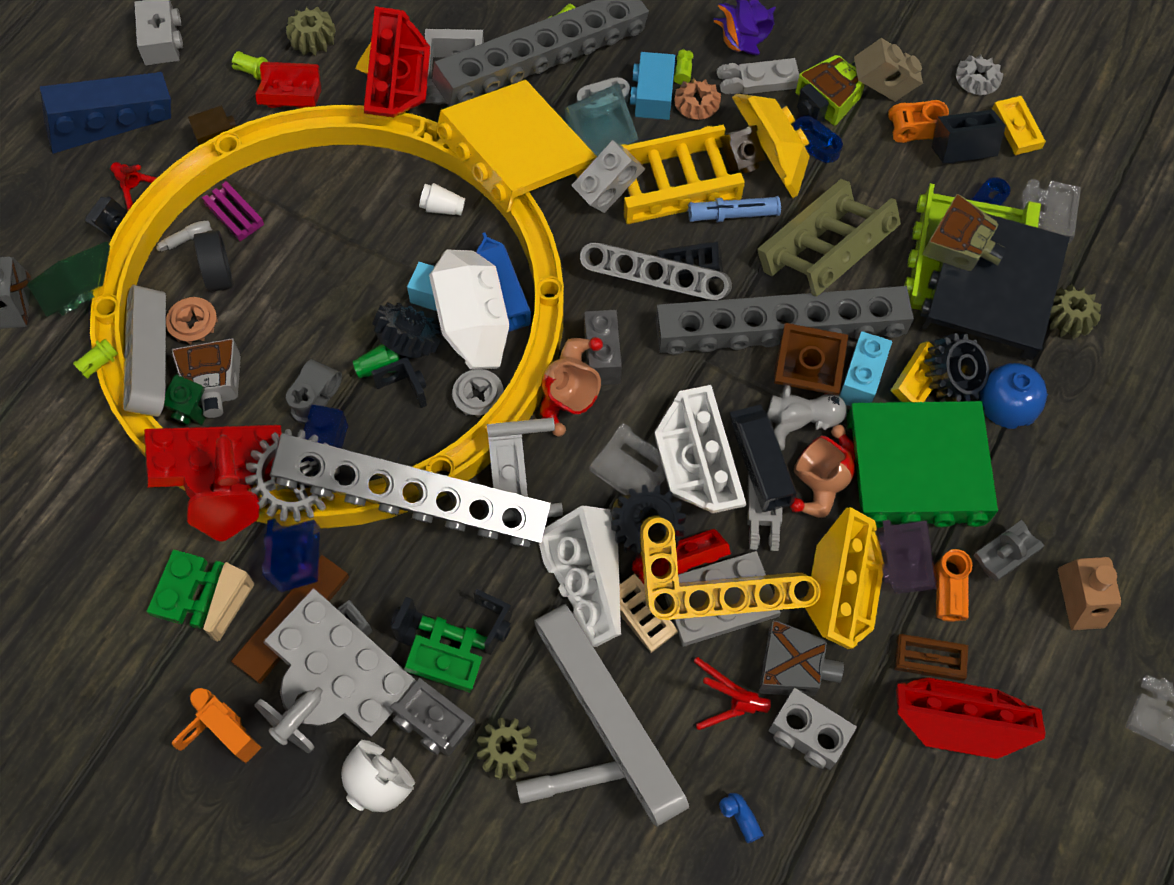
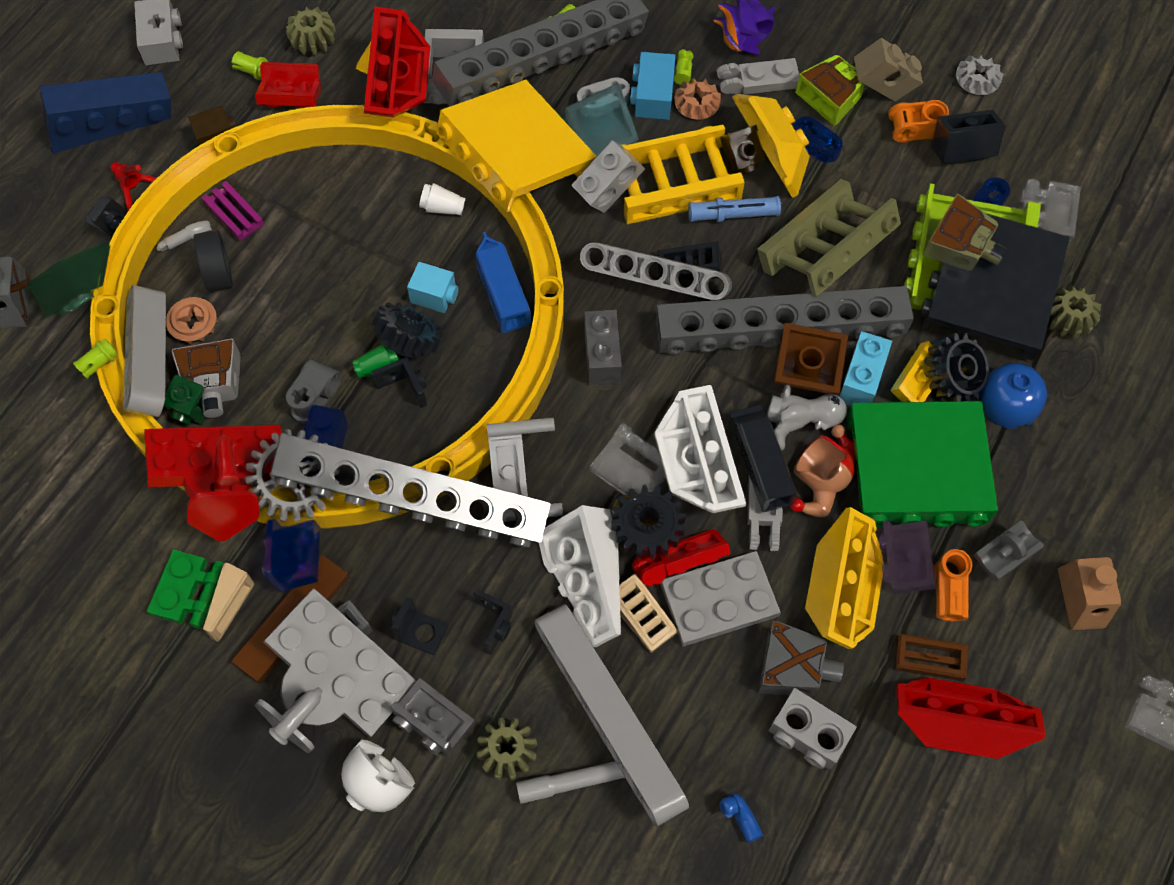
orange piece [172,688,262,763] -> none
green plate [404,615,488,693] -> none
white wedge [429,250,509,369] -> none
light grey gear [452,369,504,418] -> none
nougat piece [540,337,603,437] -> none
yellow beam [640,516,821,620] -> none
red plant [694,657,771,730] -> none
black plate [797,83,829,126] -> none
yellow plate [992,96,1046,155] -> none

